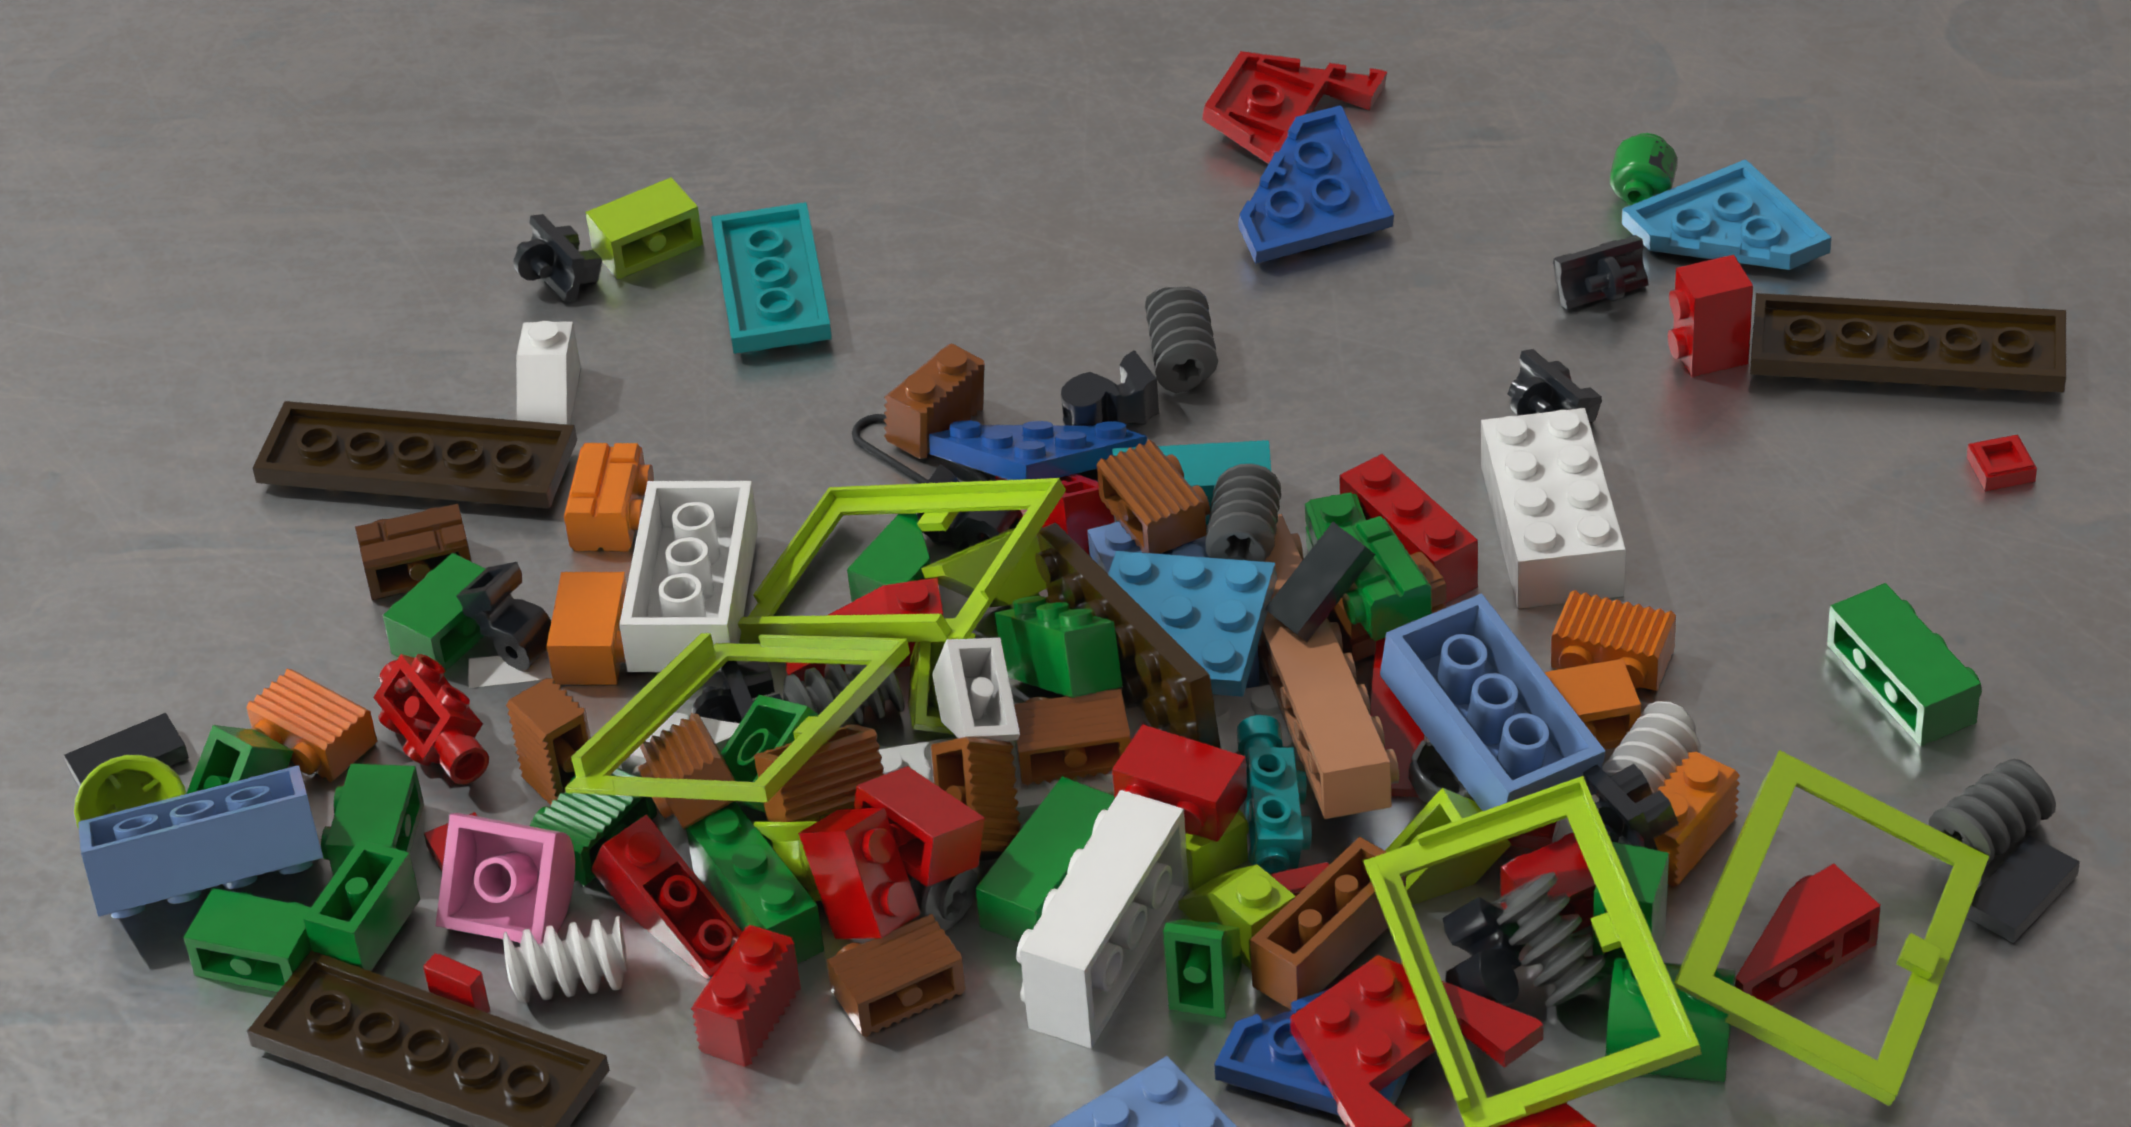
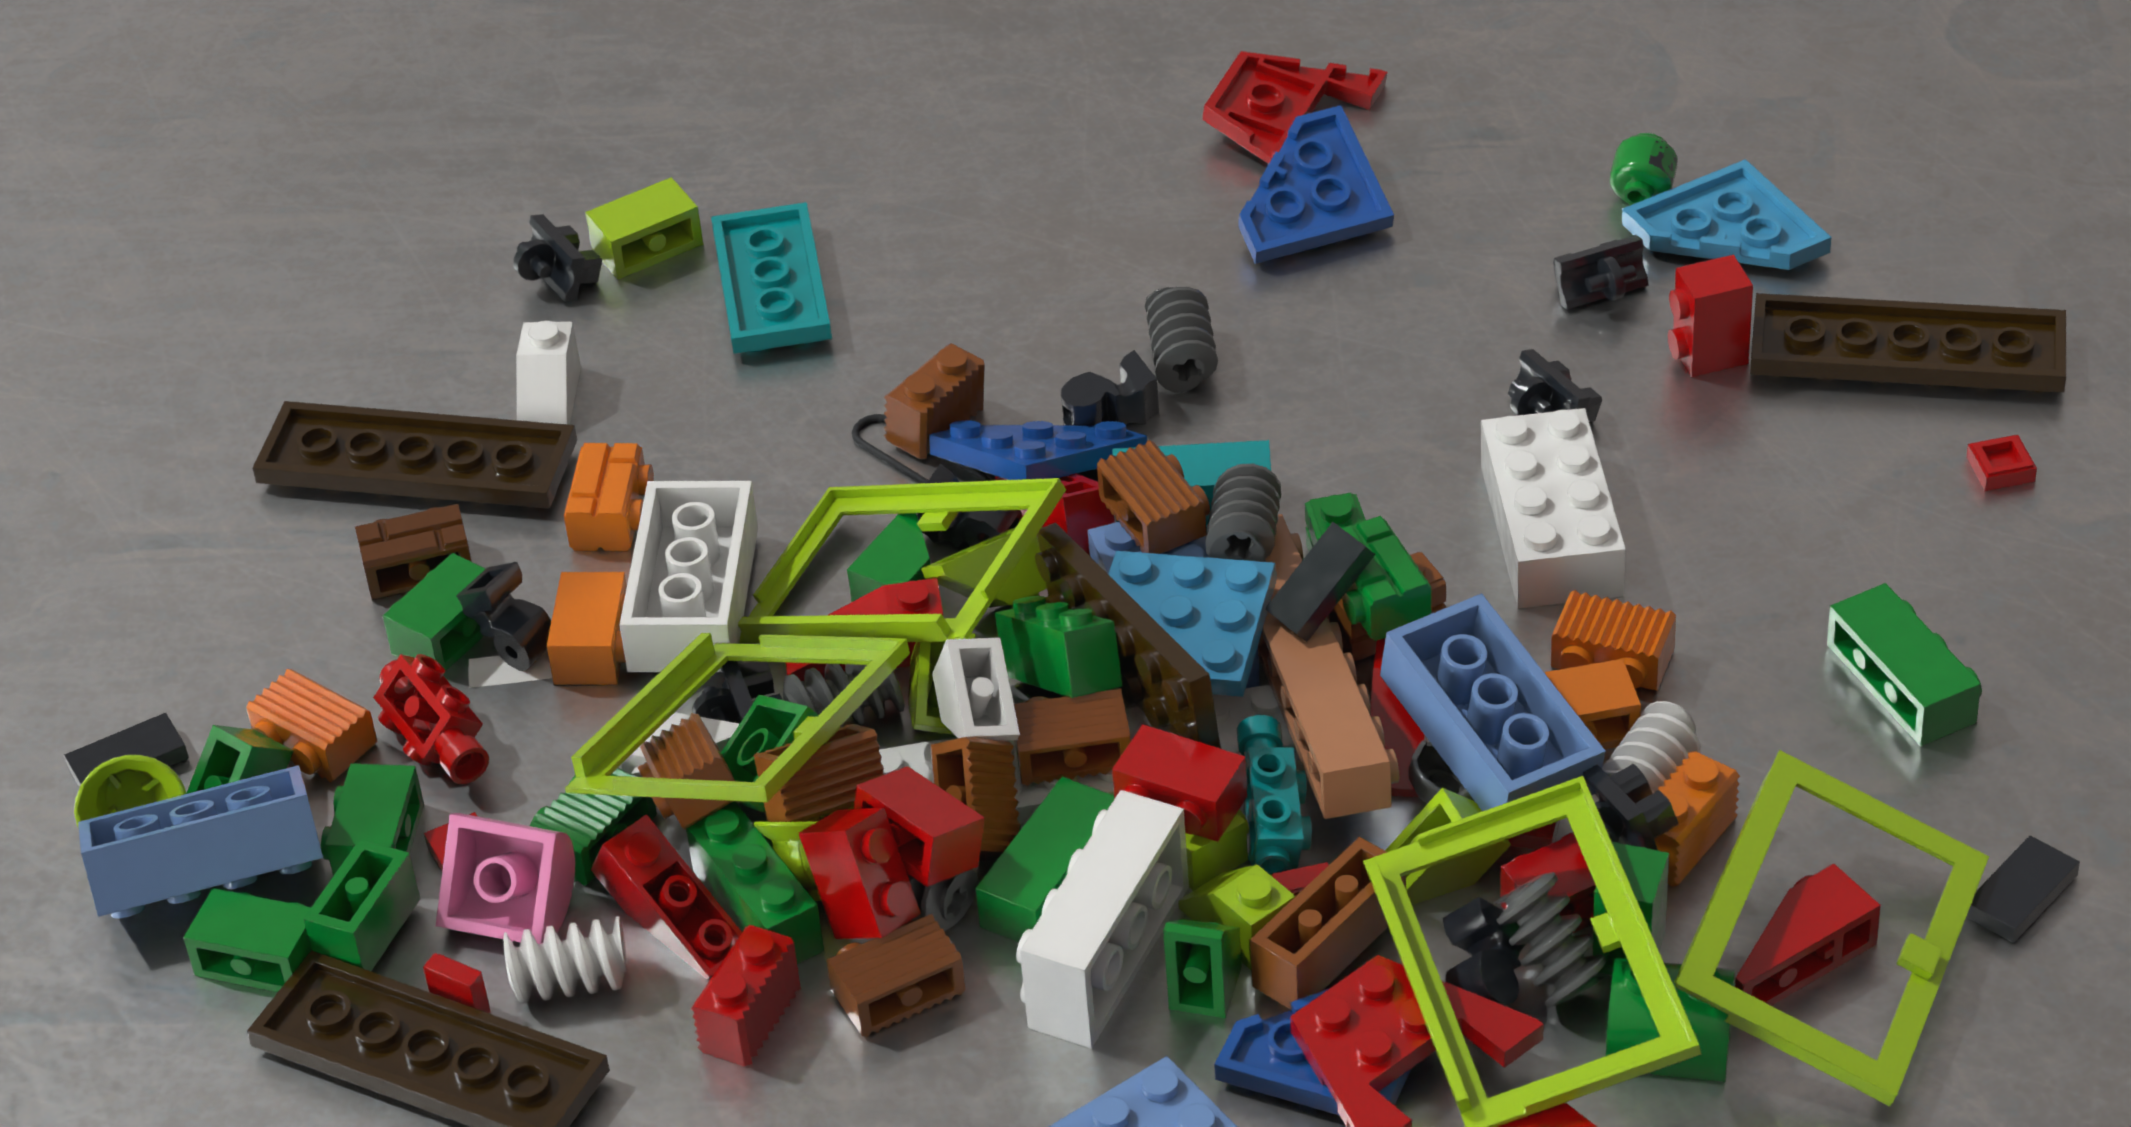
dark orange brick [506,678,591,805] -> none
red brick [1339,454,1478,604] -> none
dark grey piece [1928,758,2056,866] -> none

